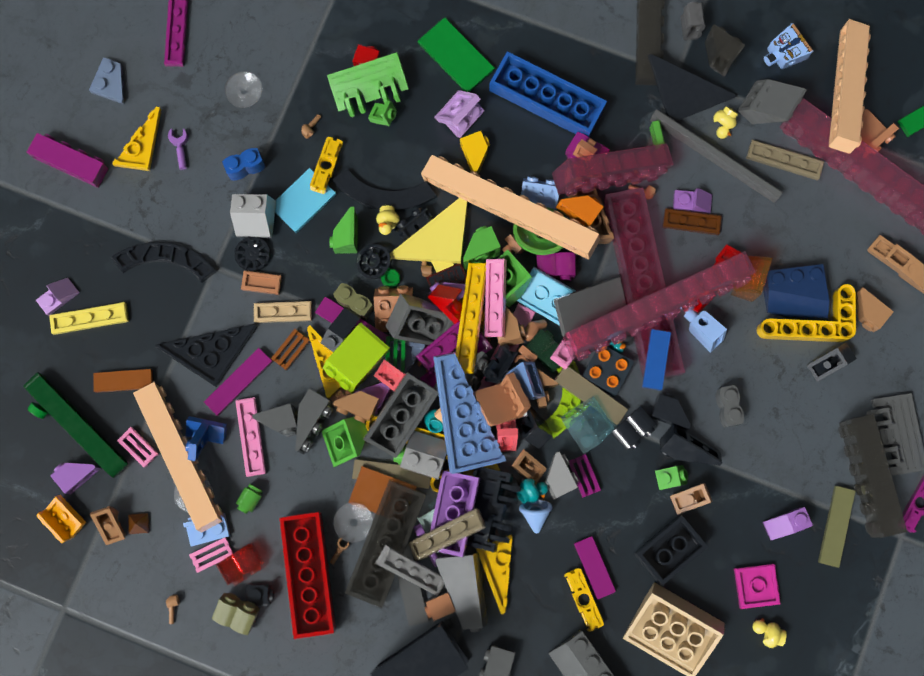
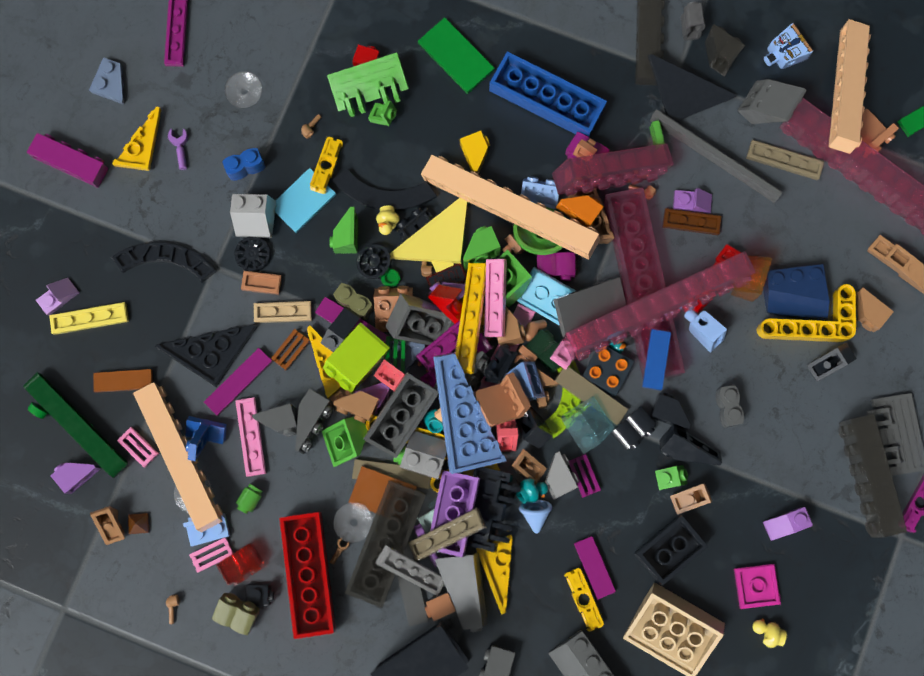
light orange bracket [36,494,86,543] -> none
lavender bracket [435,90,484,138] -> none
light yellow animal [713,106,738,139] -> none
olive tile [818,486,855,568] -> none

